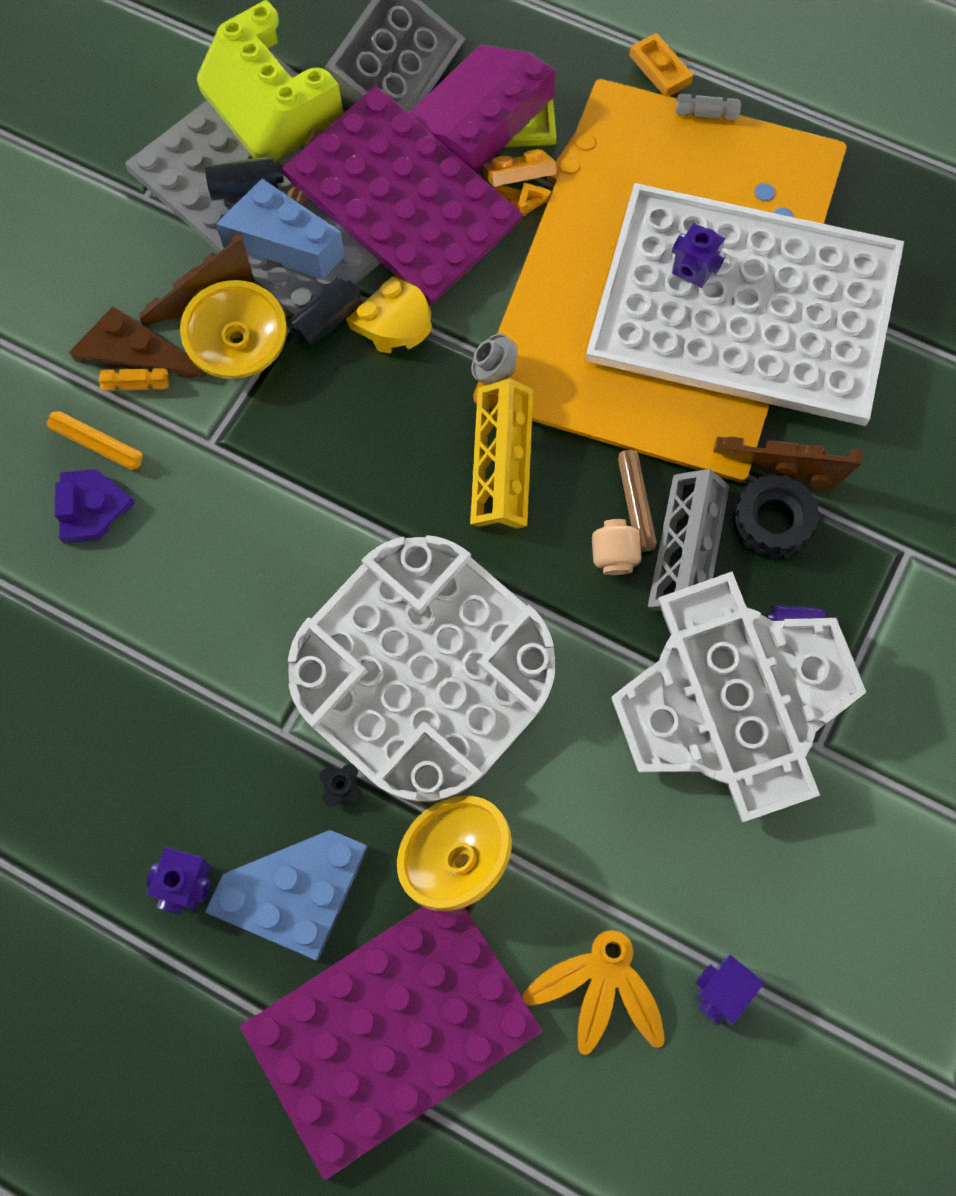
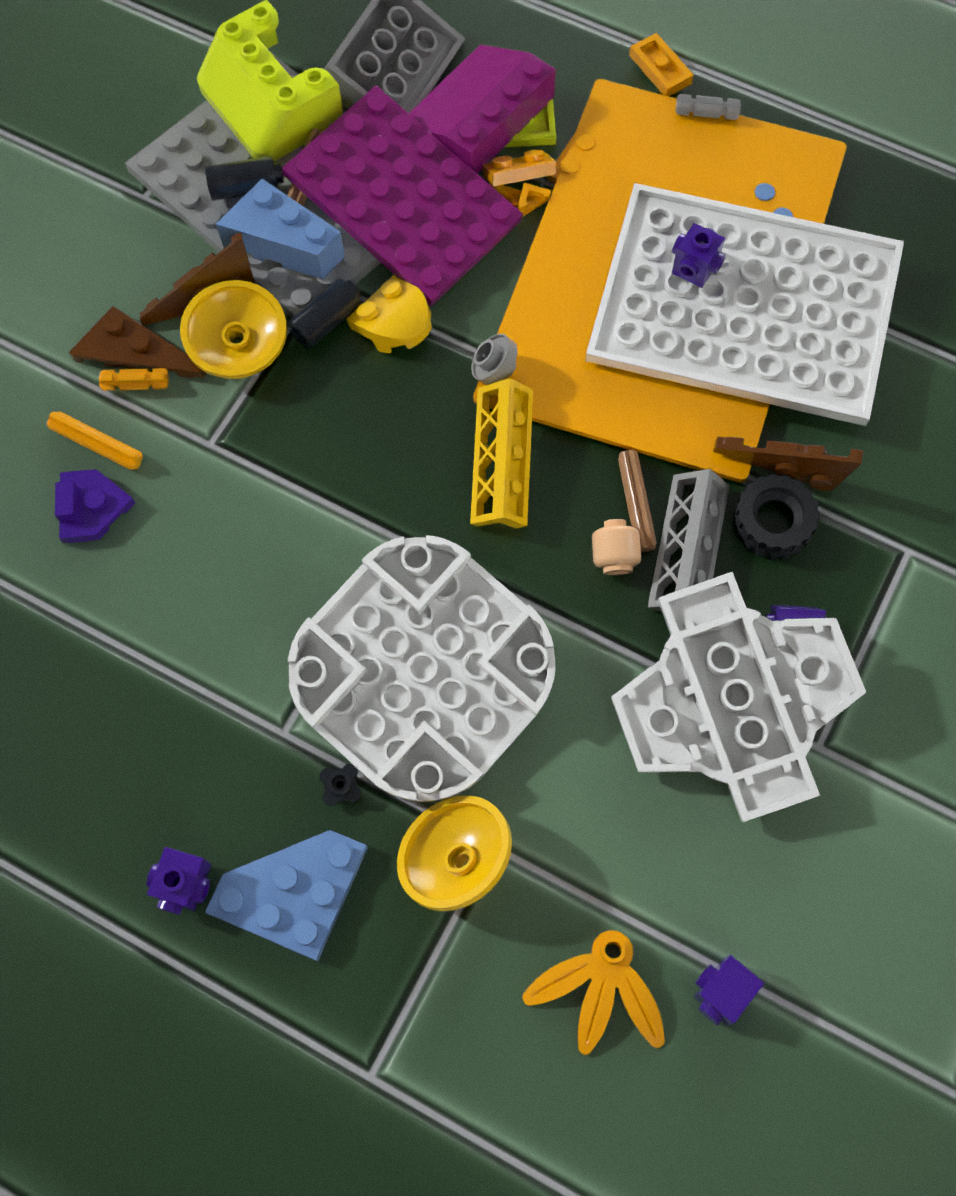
magenta plate [240,907,543,1181] -> none

